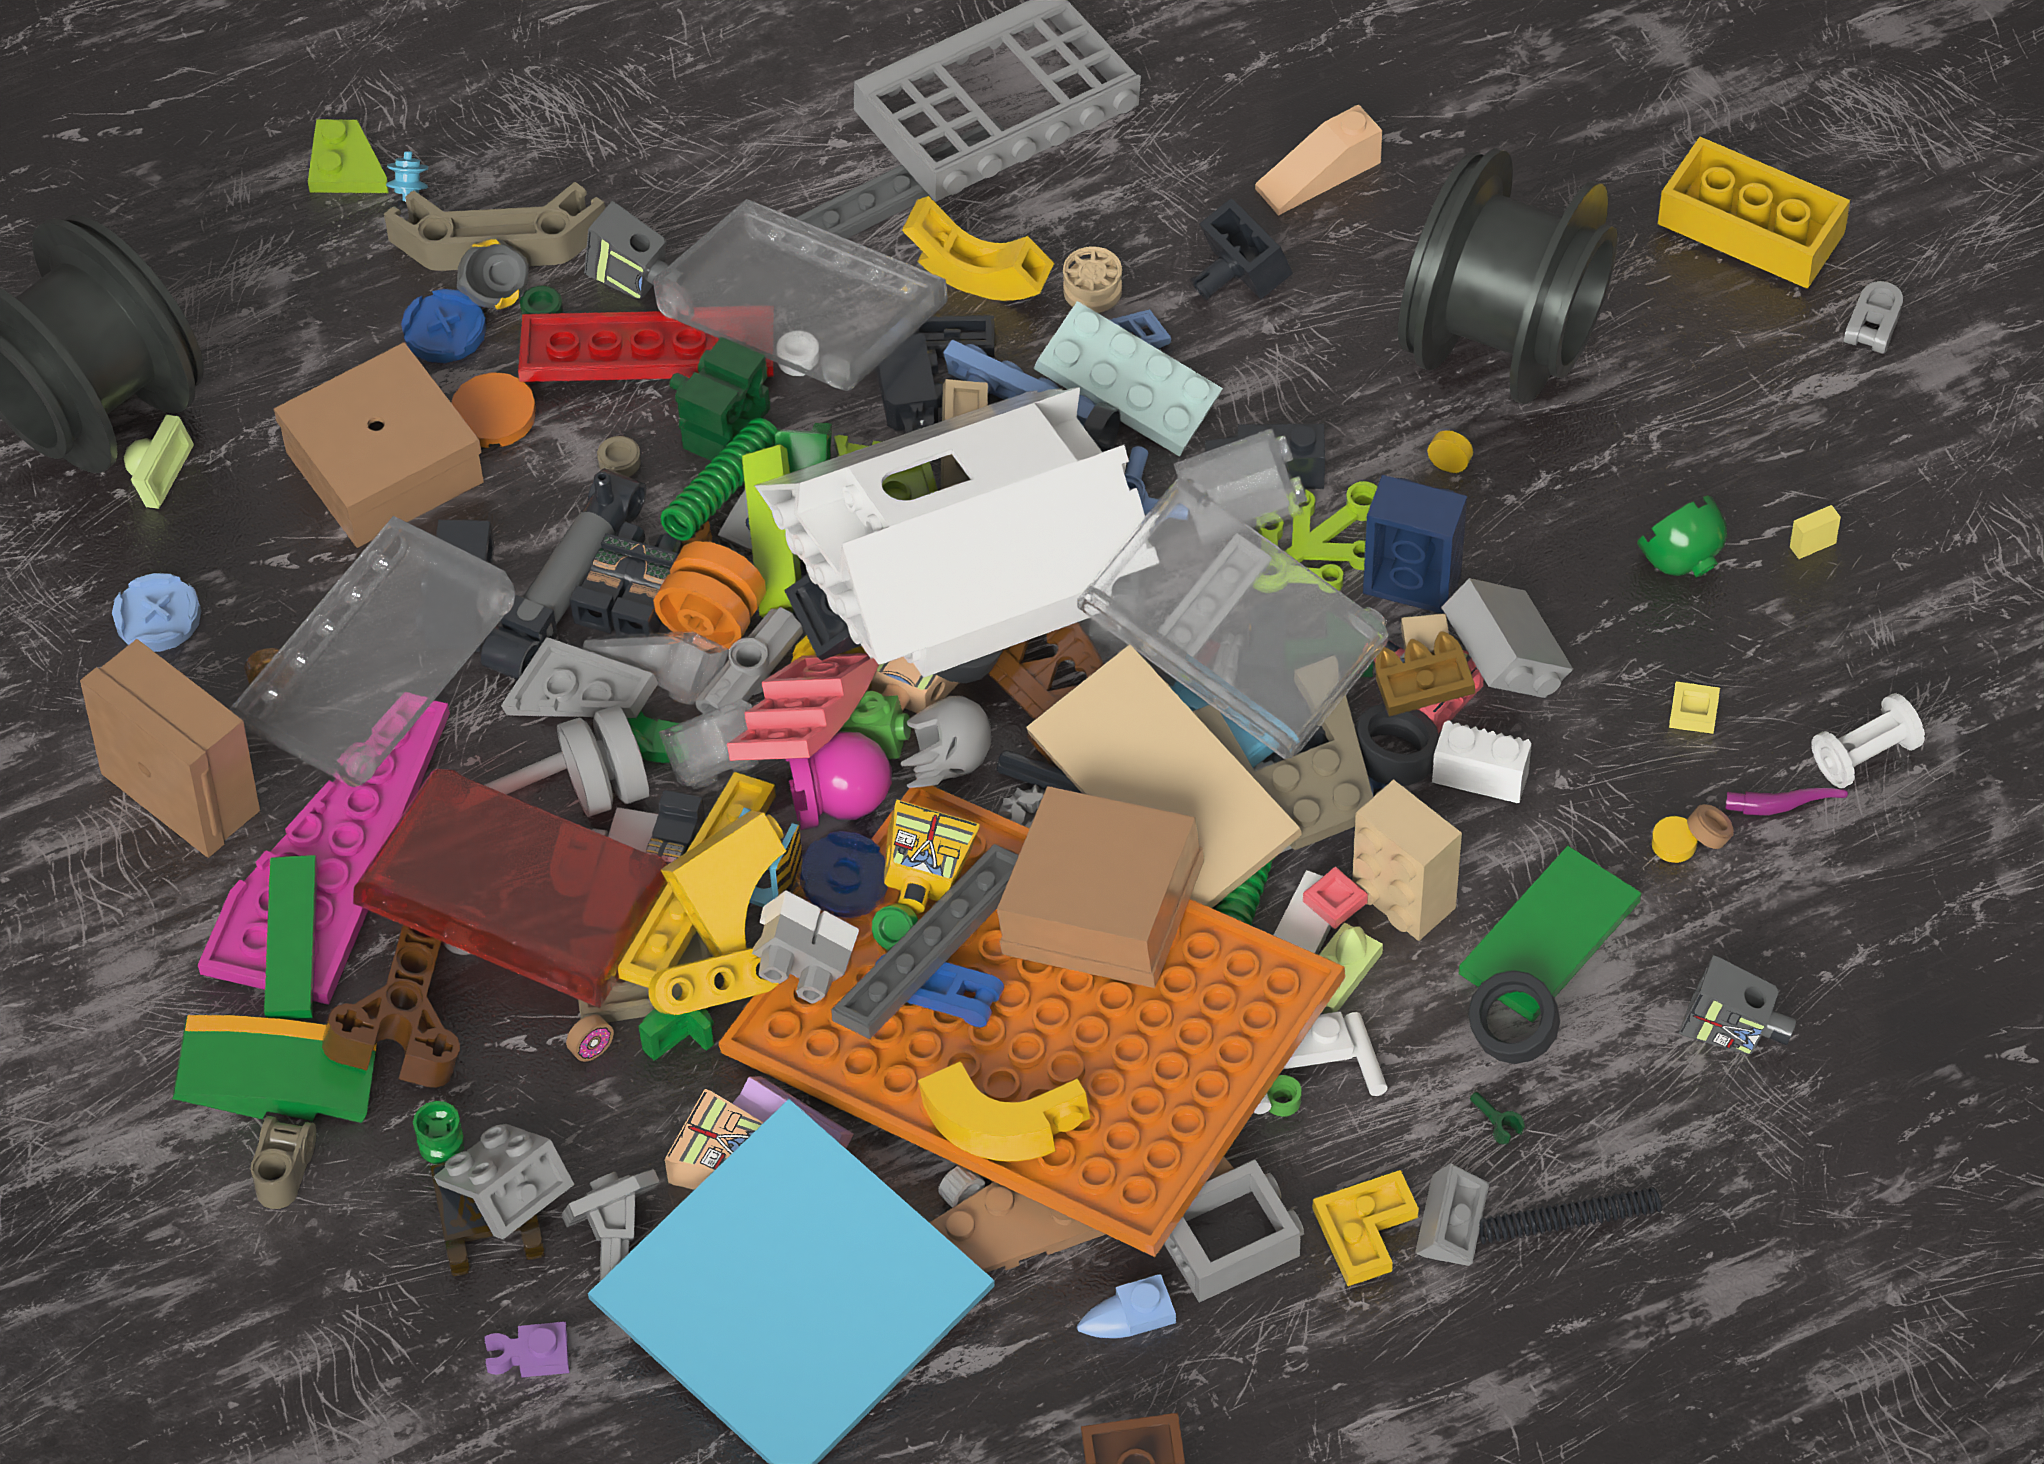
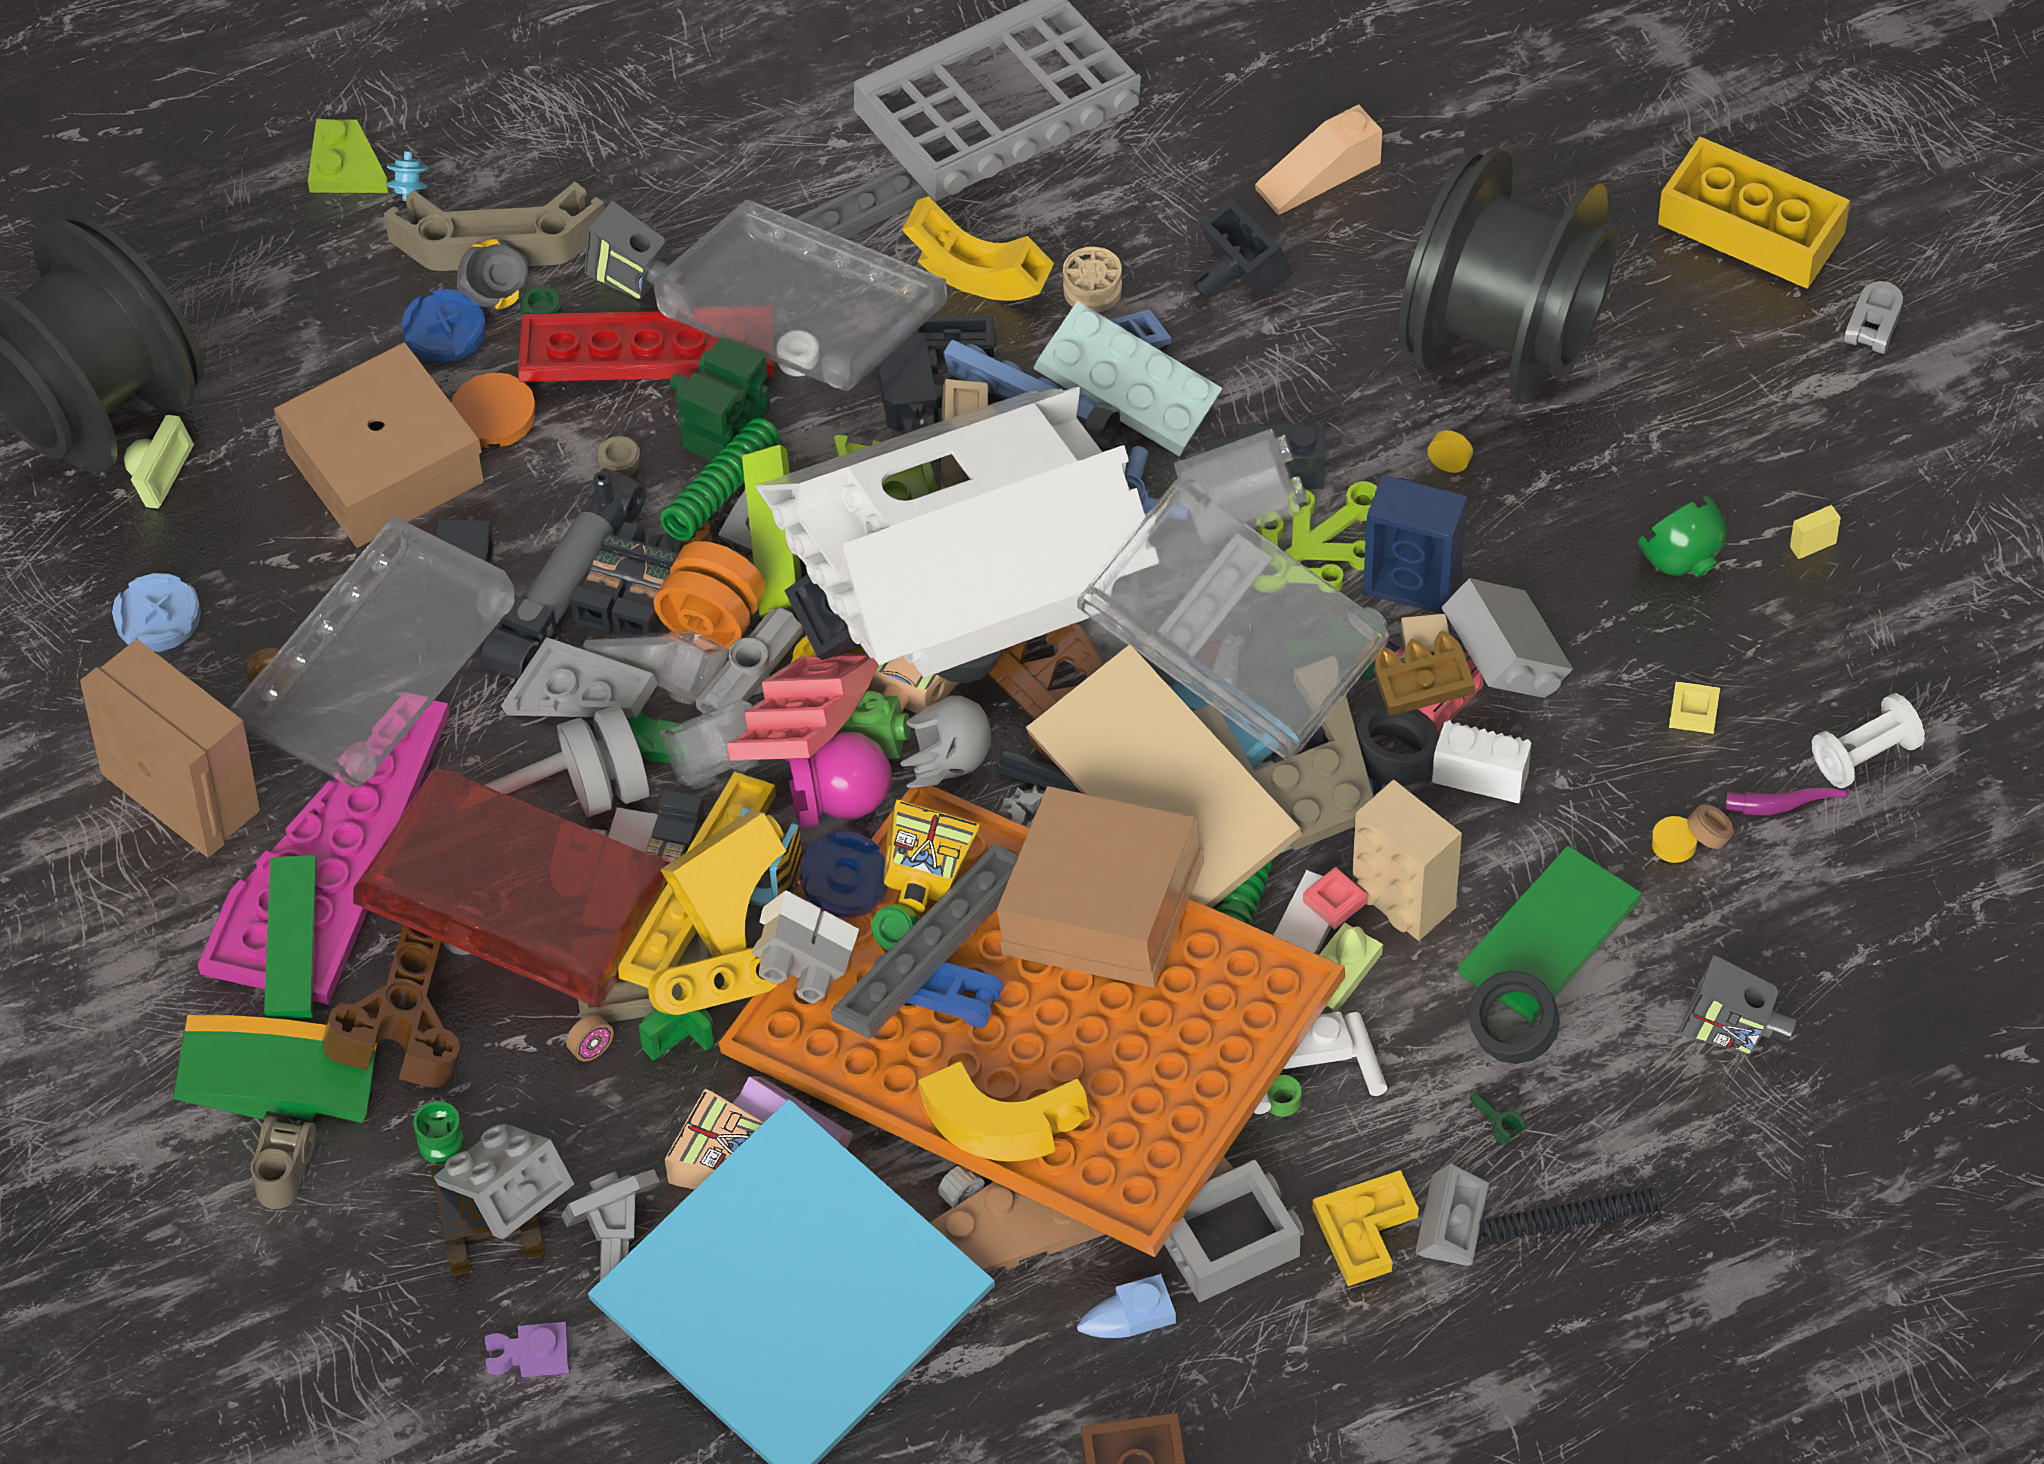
green panel [775,423,832,473] -> none

